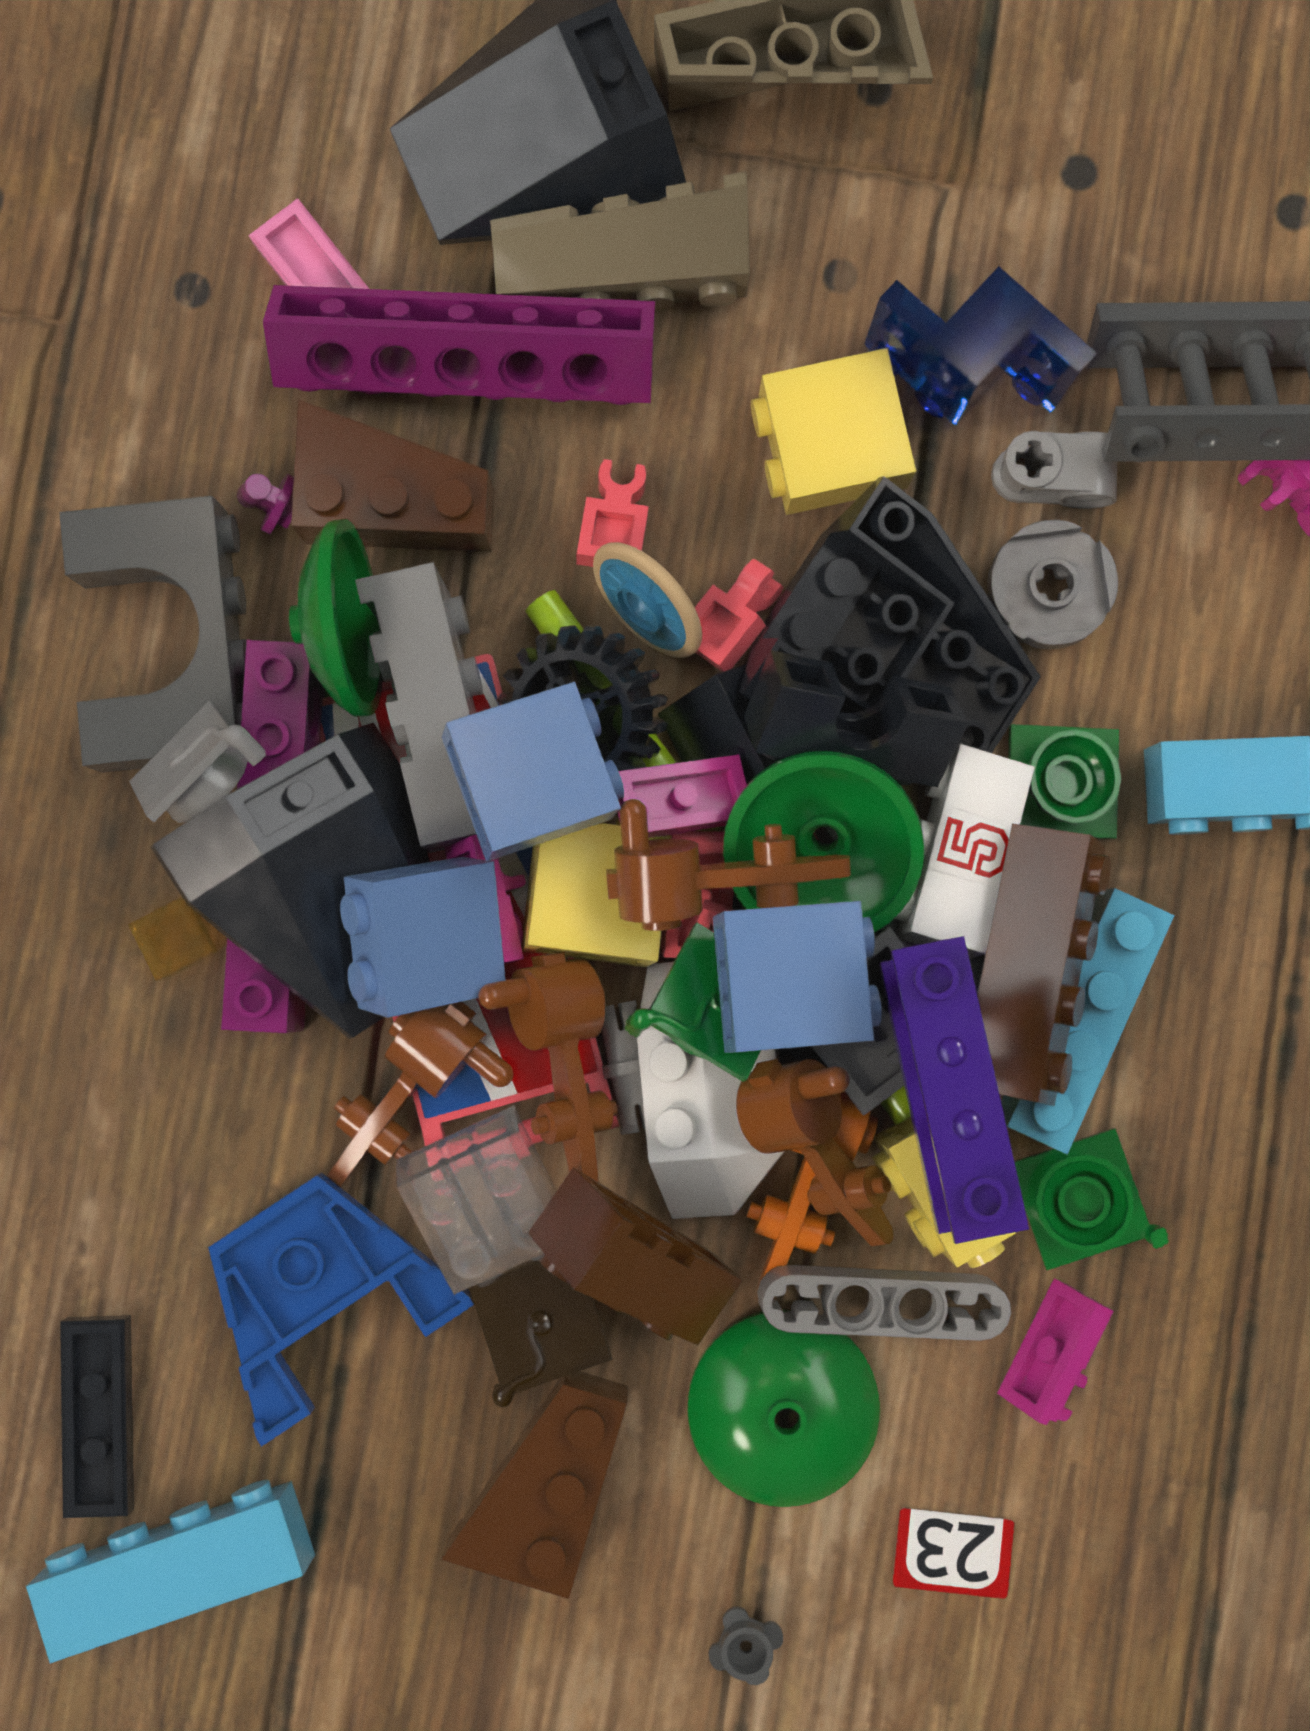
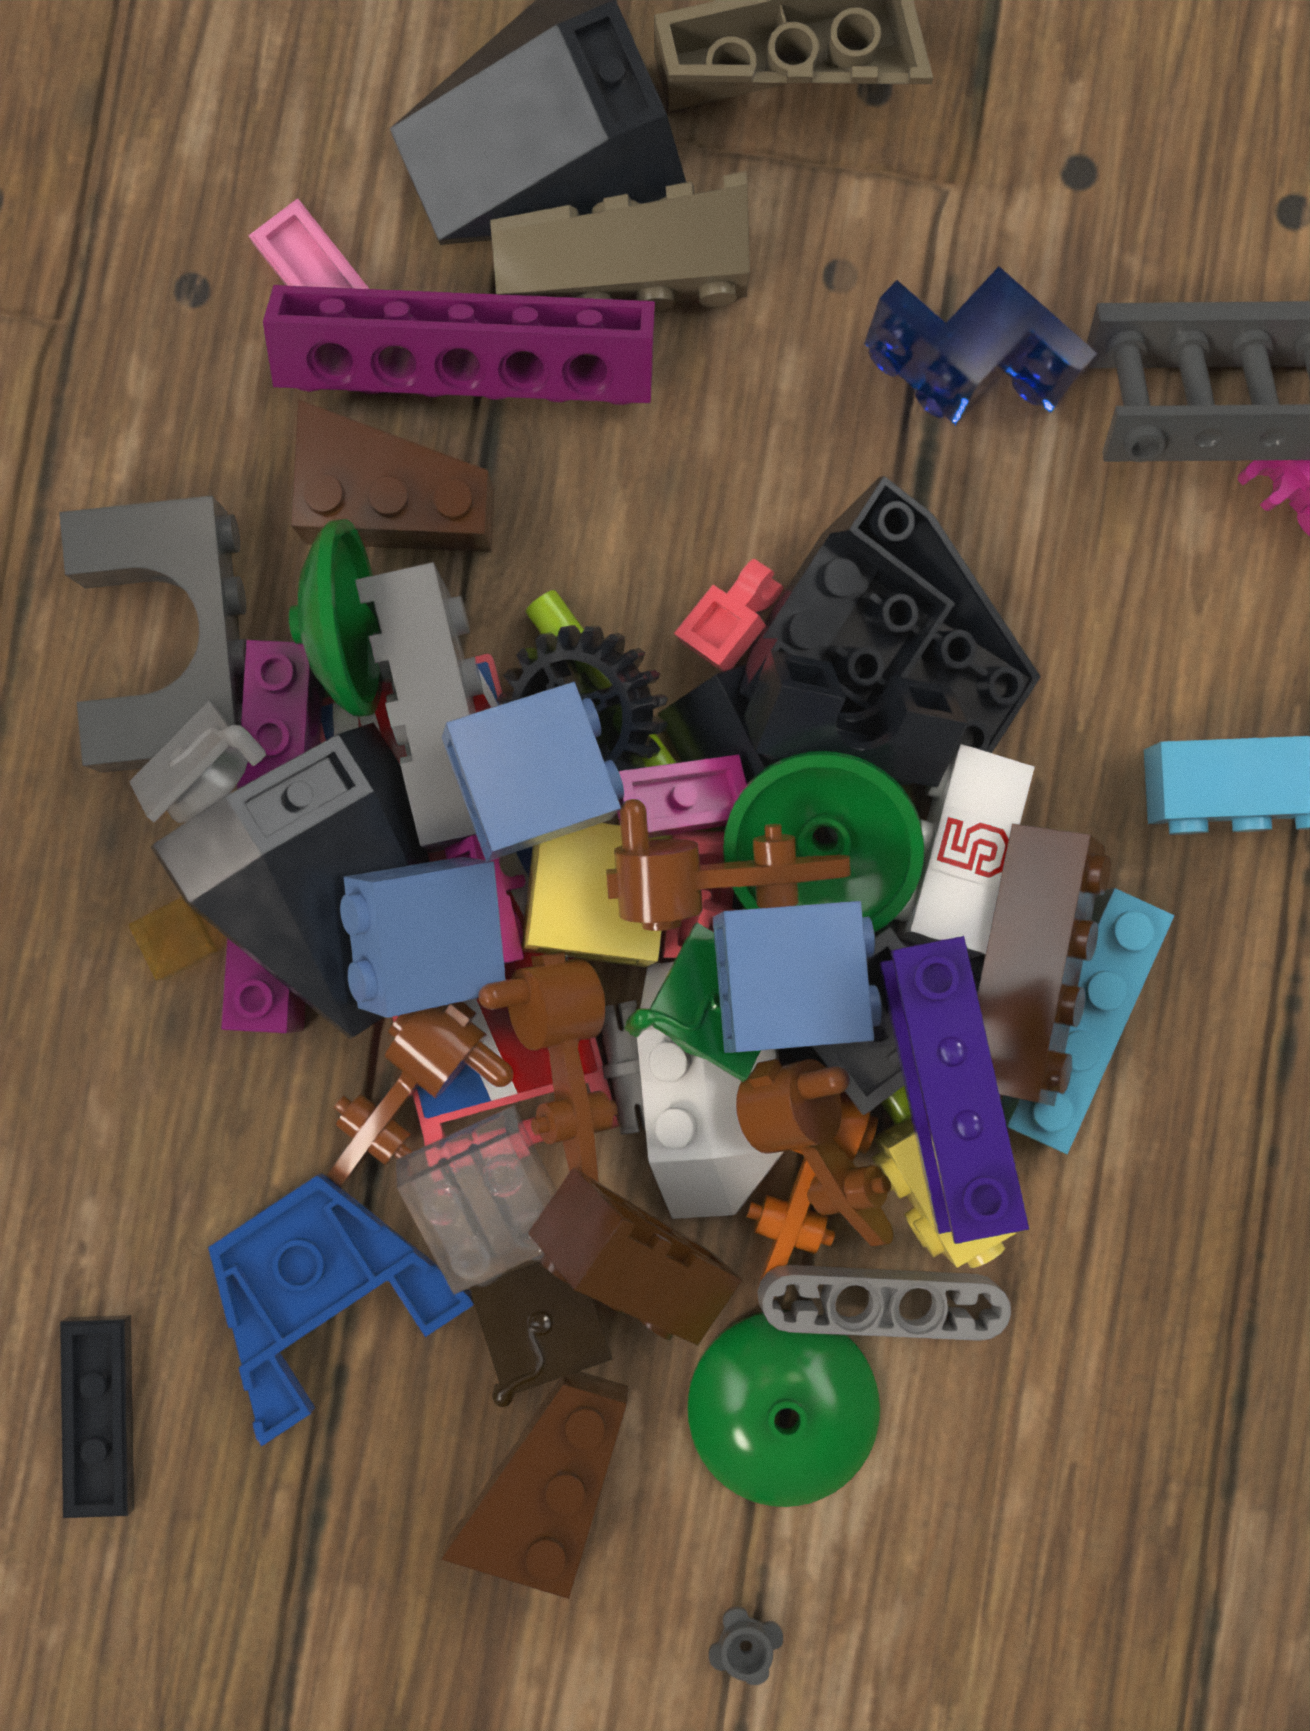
medium azure brick [26,1480,315,1663] -> none
magenta plate [237,473,294,534] -> none
coral plate [576,459,649,567] -> none
wheel [593,542,702,658] -> none
light yellow brick [751,348,916,515] -> none
sticker [893,1508,1014,1599] -> none
flat silver plate [987,520,1118,649] -> none
light grey piece [991,431,1117,509] -> none
dark pink plate [997,1278,1114,1426] -> none
green hat [1008,724,1122,839] -> none
green hat [1014,1128,1169,1271] -> none

